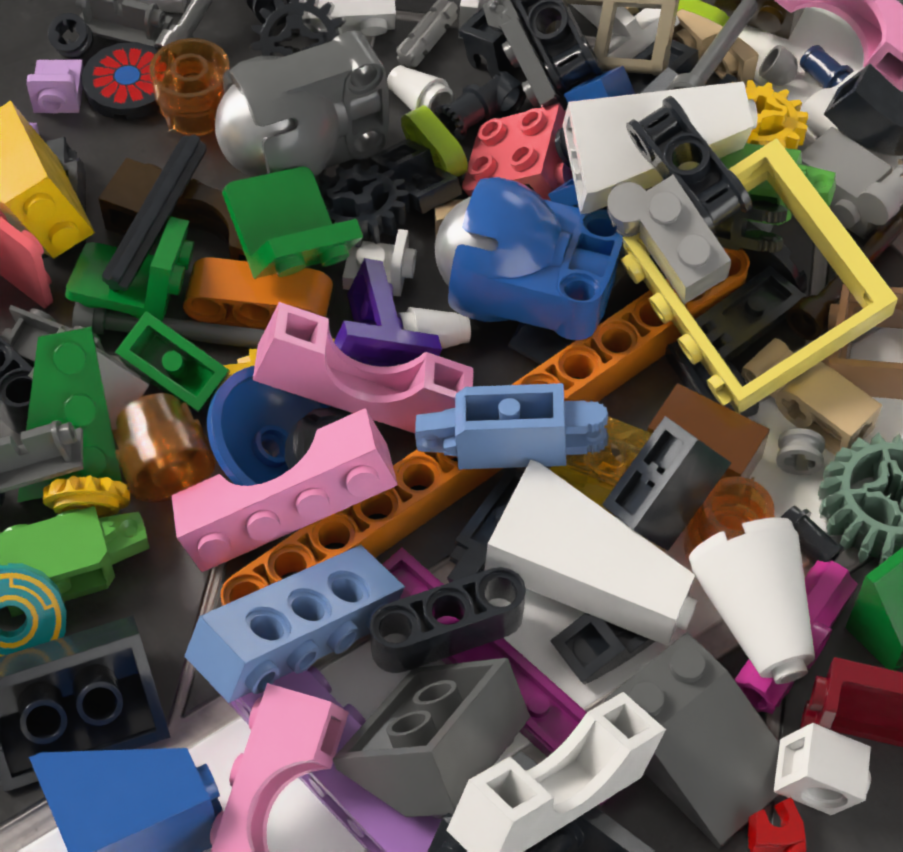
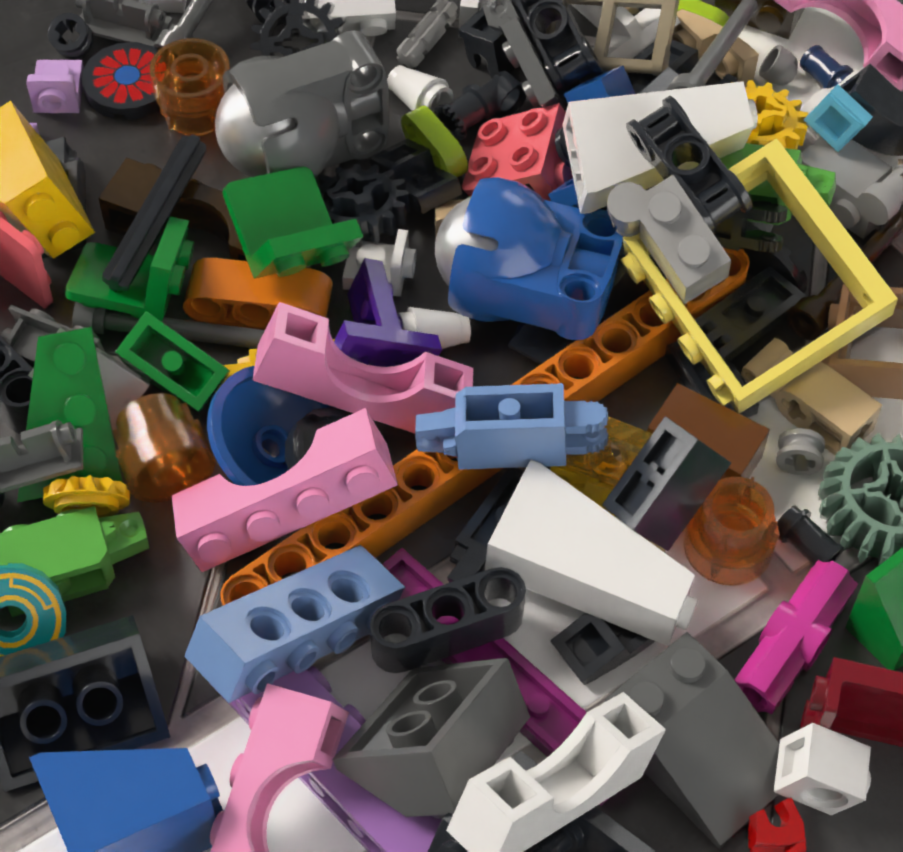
white cone [689,517,815,684] -> none
none -> medium azure tile [804,84,873,152]

